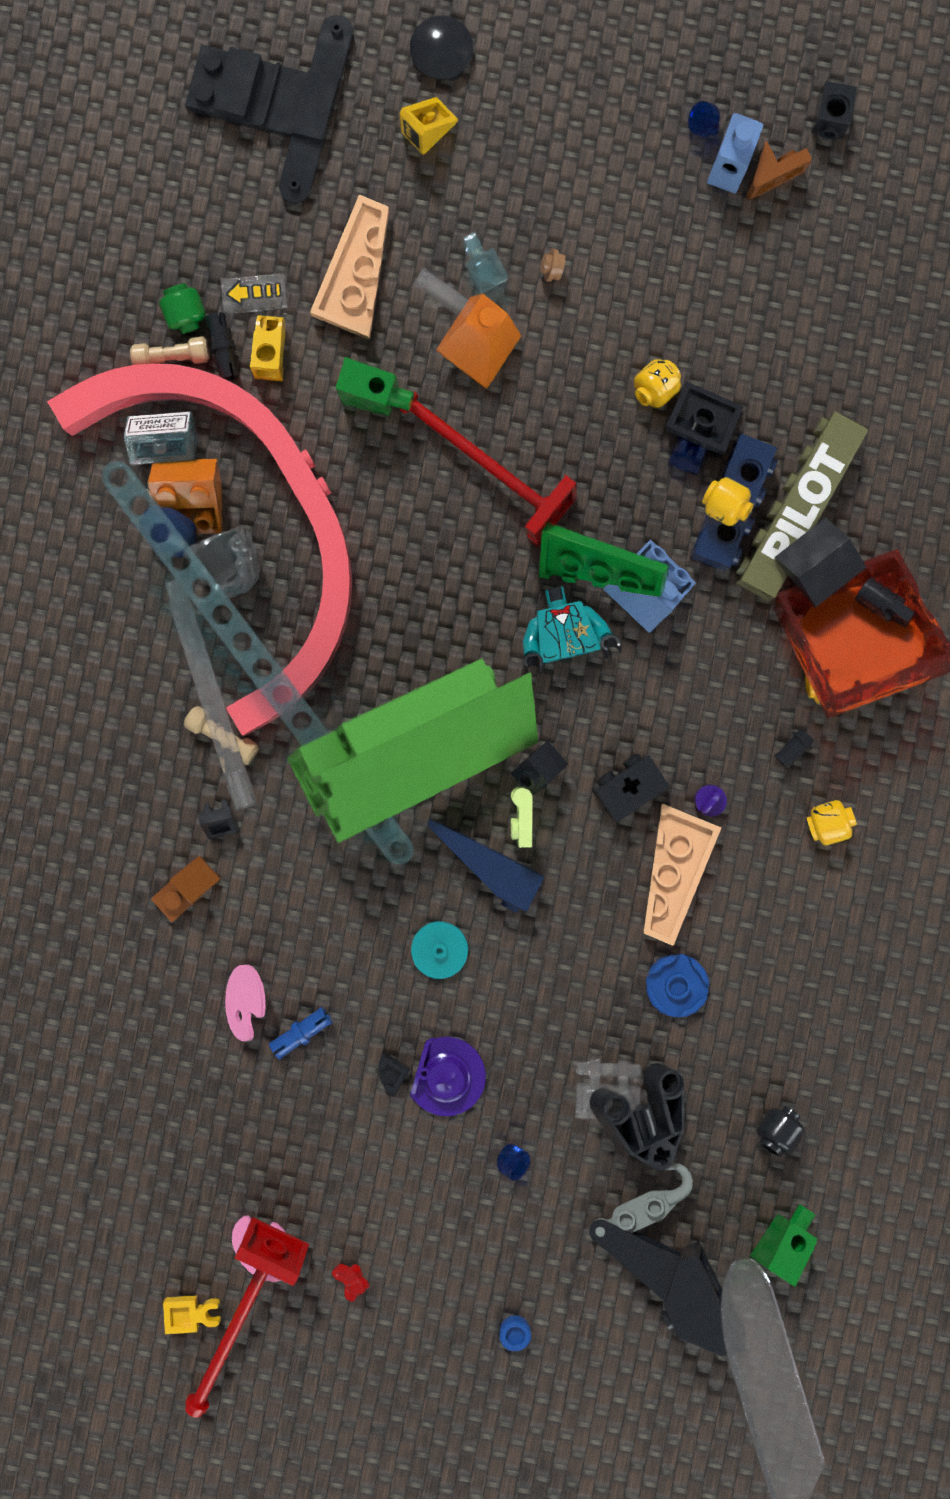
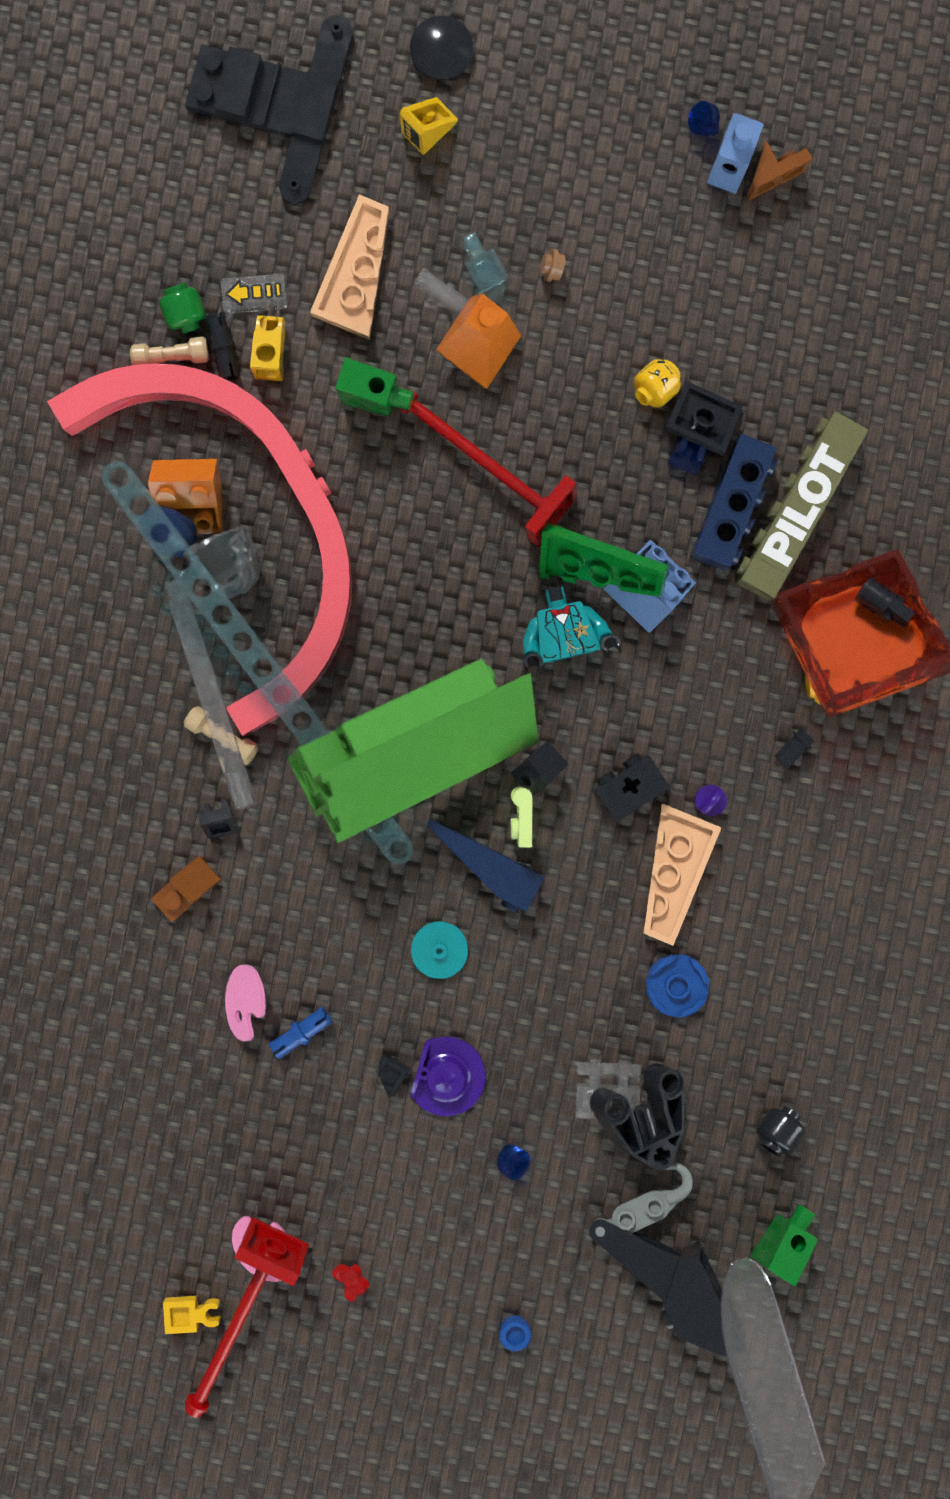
clear light blue brick [123,411,198,465] -> none
yellow head [702,477,754,526] -> none
black slope [774,518,867,608] -> none
yellow head [806,800,857,846] -> none
black brick [811,81,857,139] -> none

